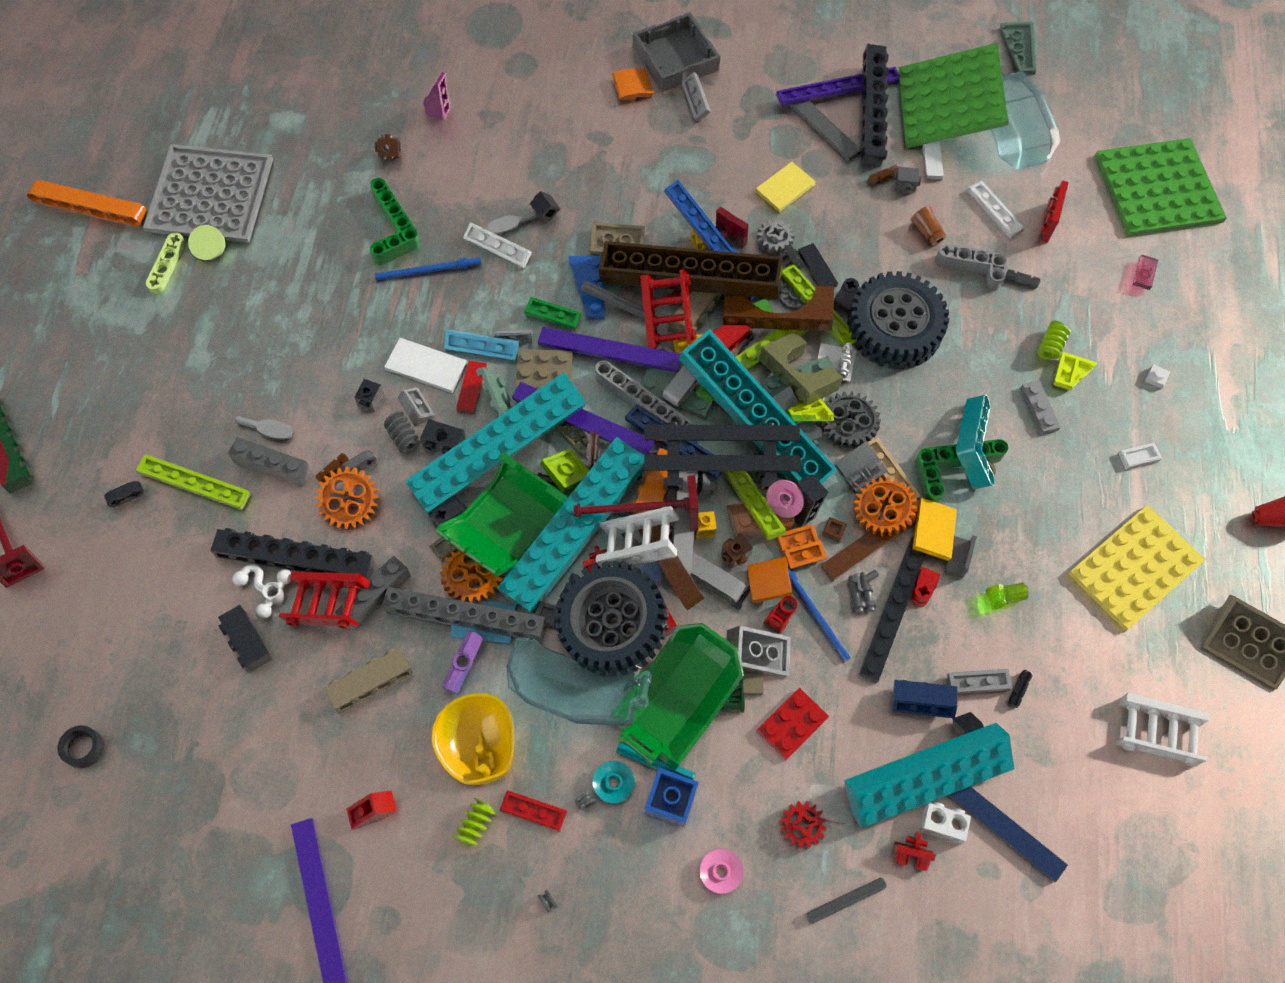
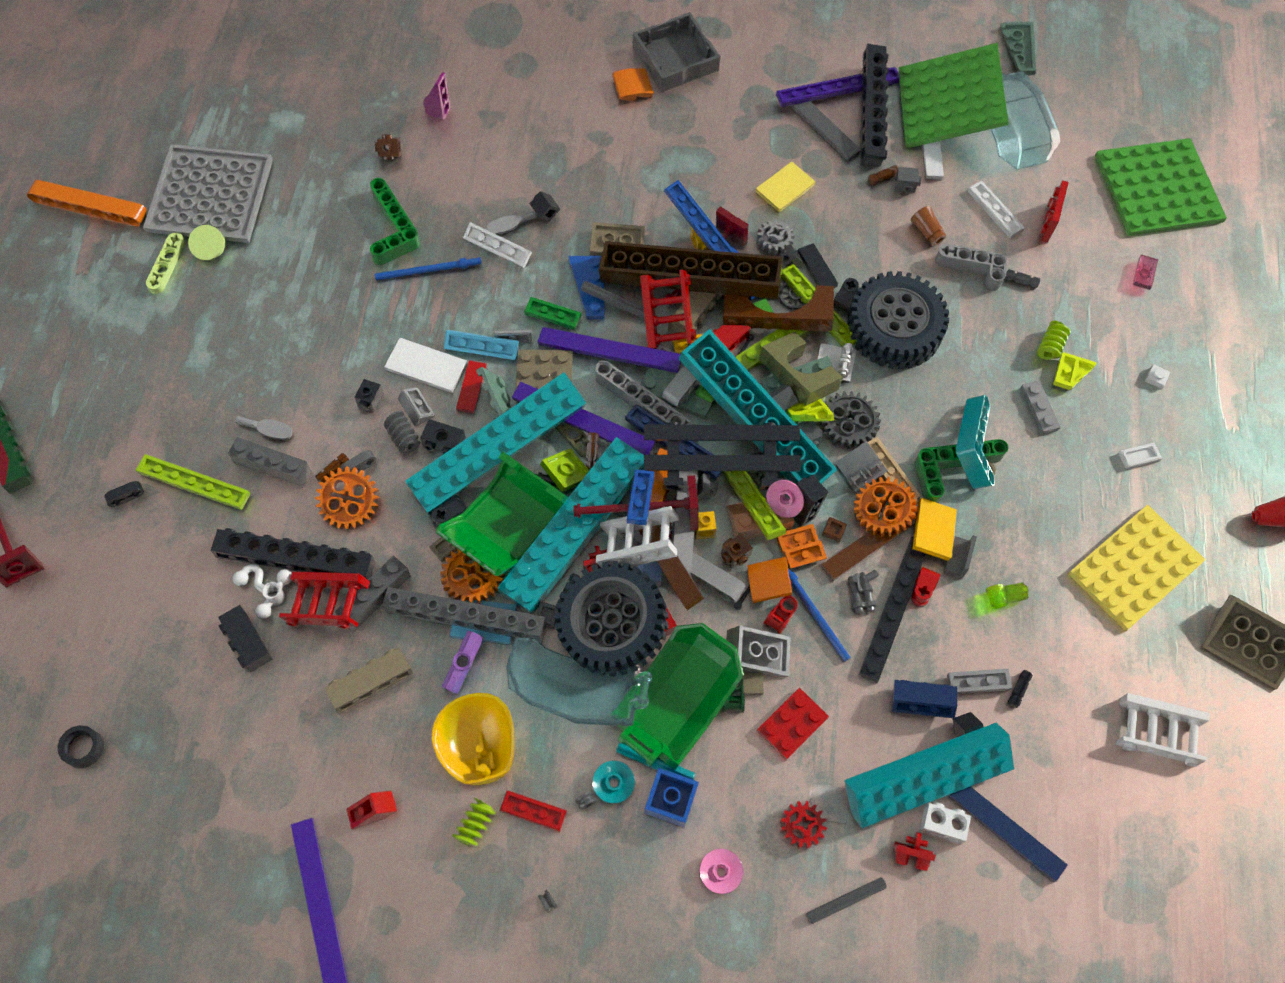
light grey plate [681,72,711,122] -> none
none -> blue tile [627,470,655,526]

